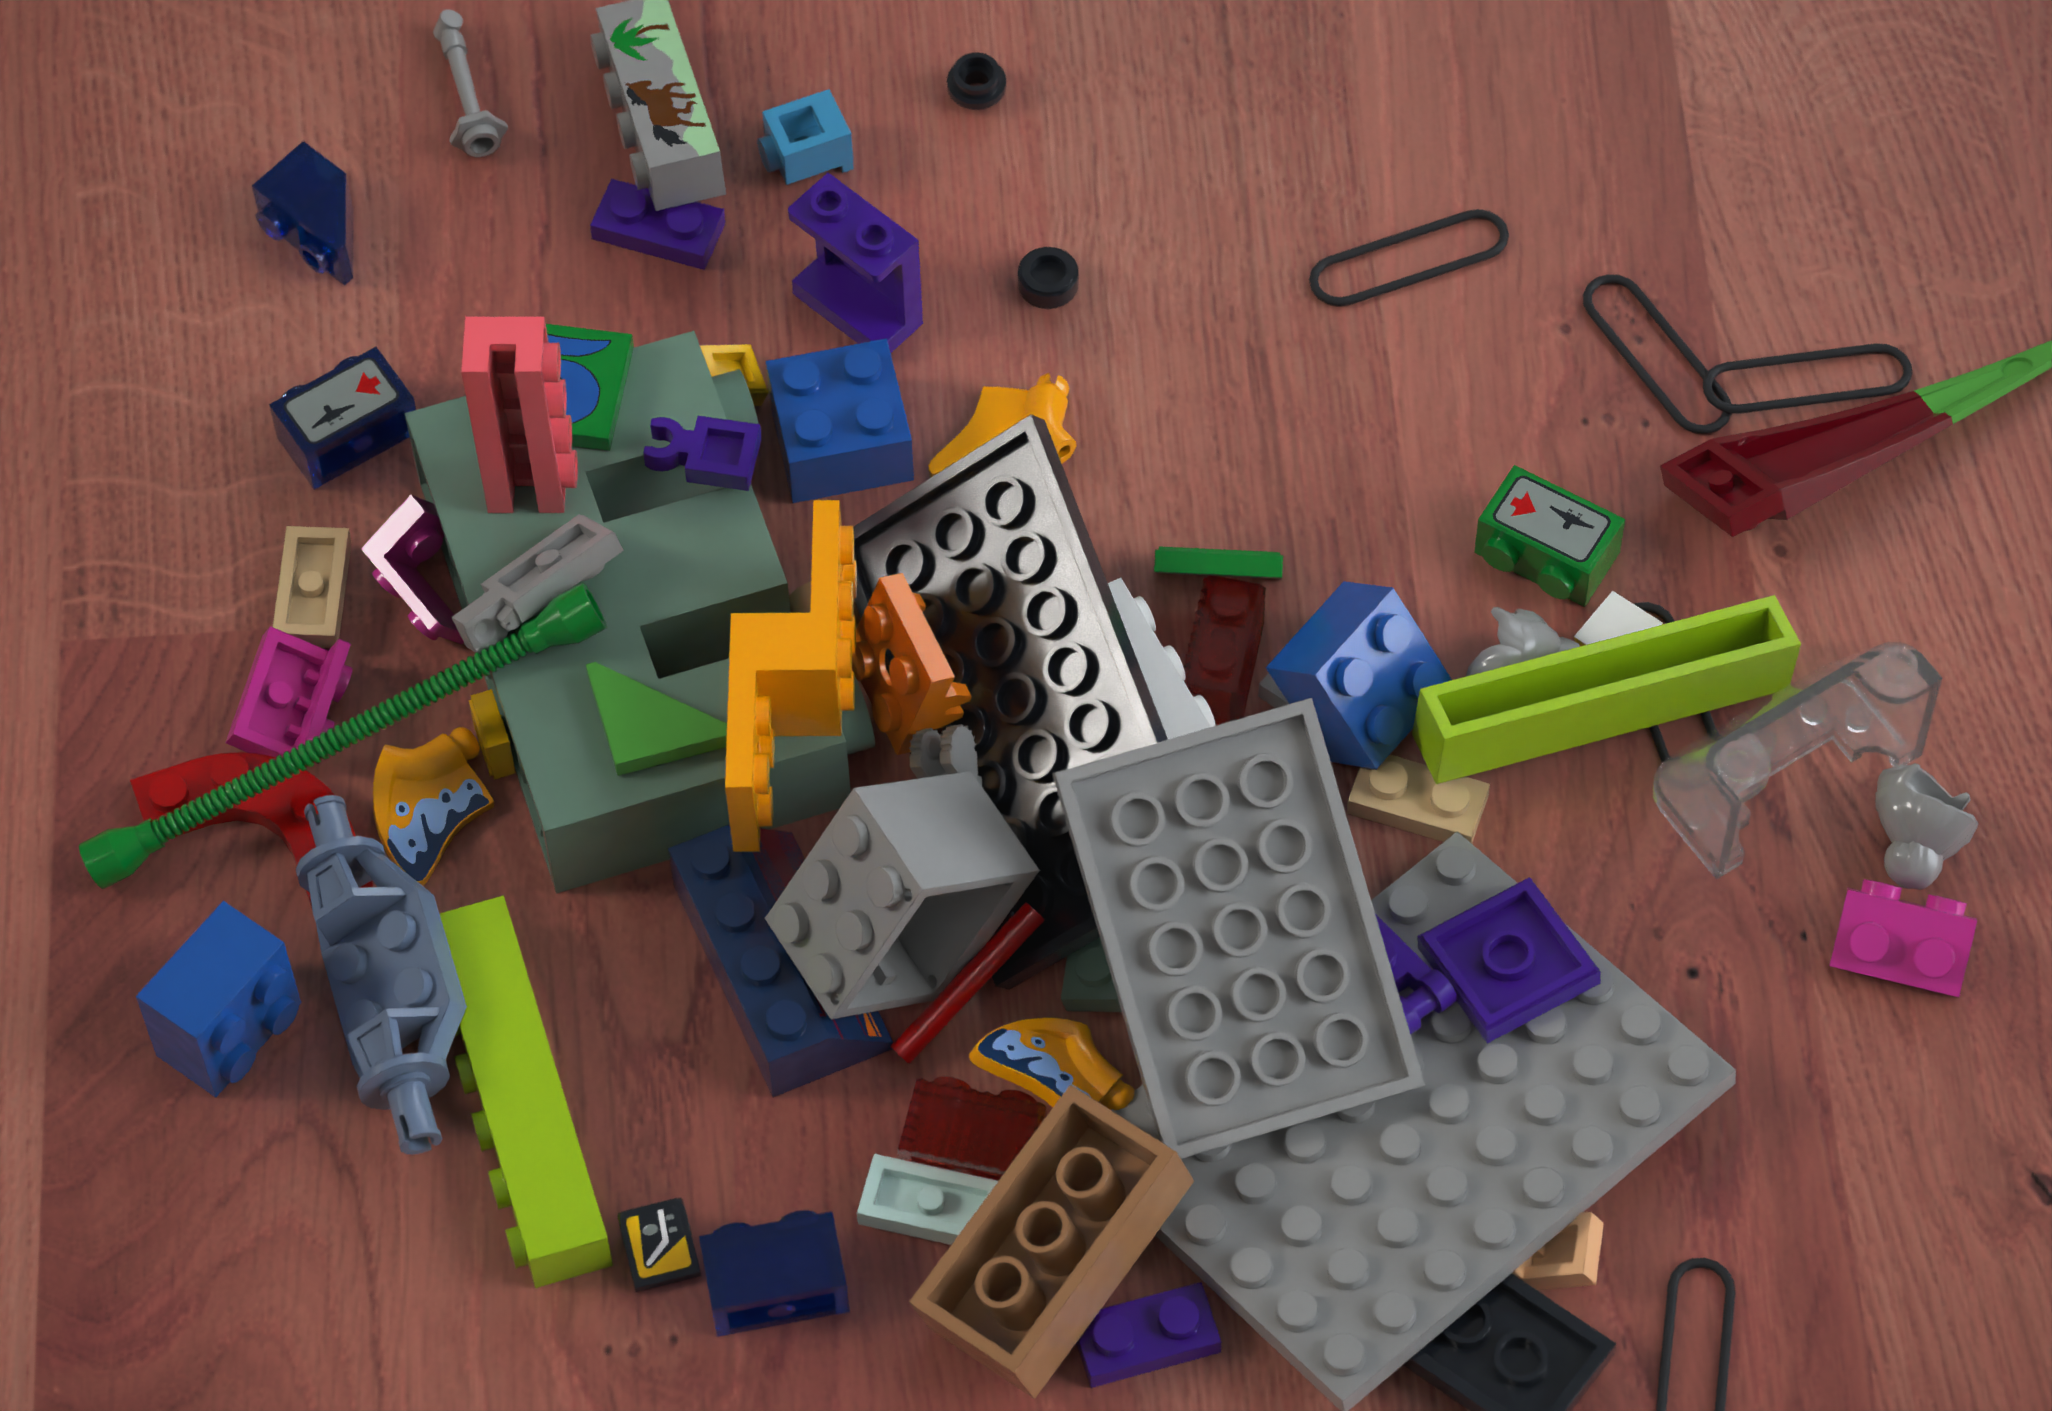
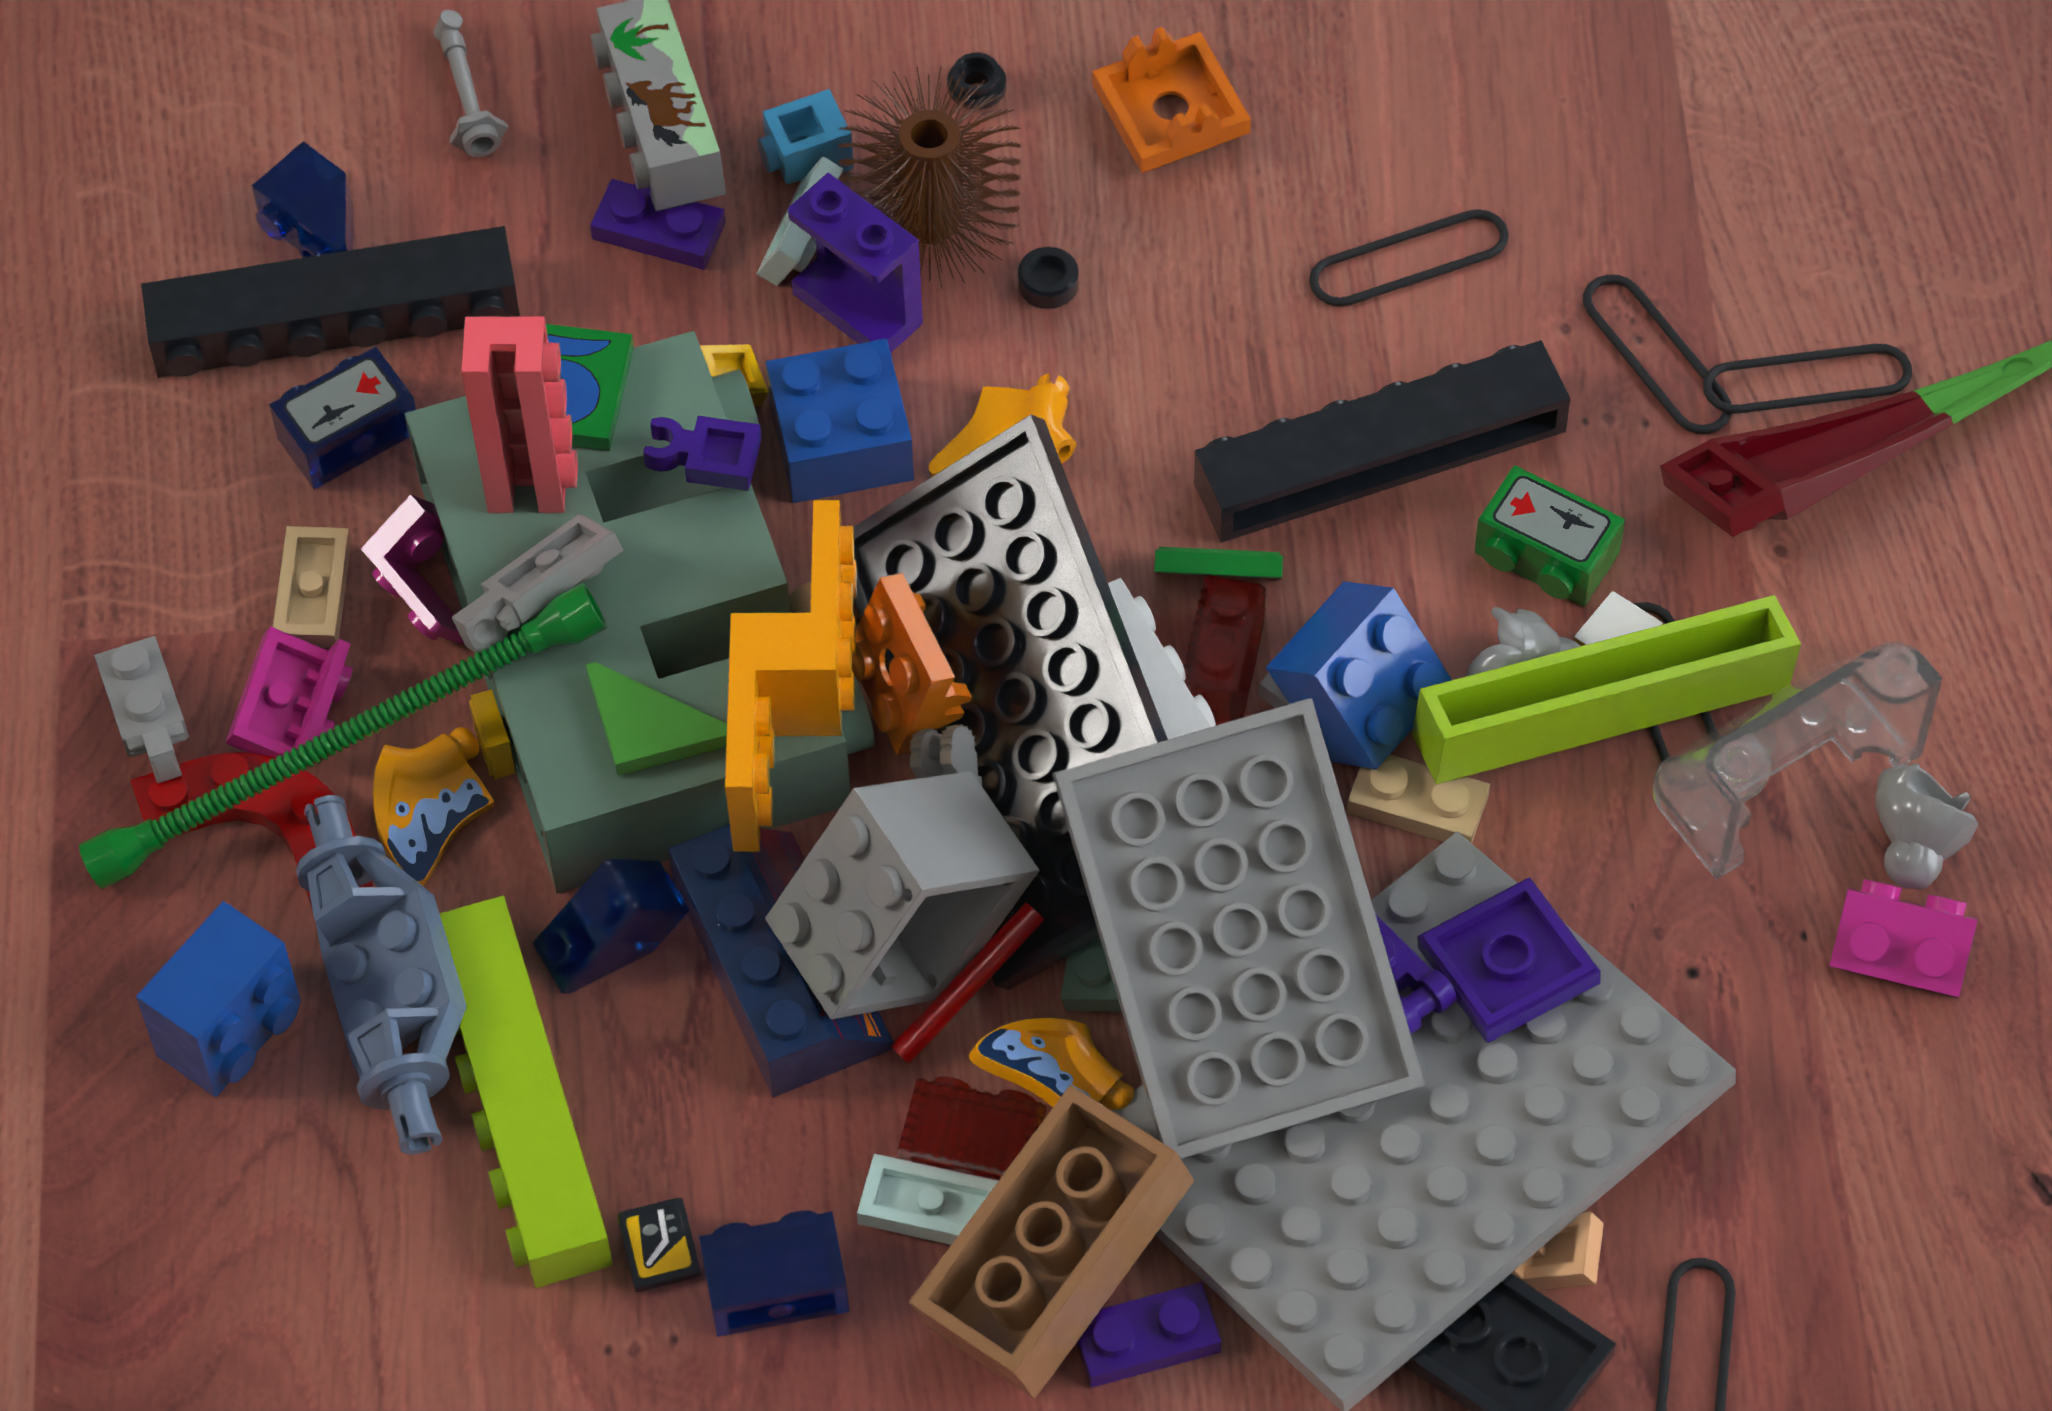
none -> light grey hinge [94,636,189,784]
none -> black brick [141,226,520,378]
none -> clear blue slope [532,859,690,993]
none -> light aqua plate [756,157,843,286]
none -> reddish brown piece [837,66,1021,289]
none -> orange piece [1092,27,1251,173]
none -> black brick [1194,340,1571,543]

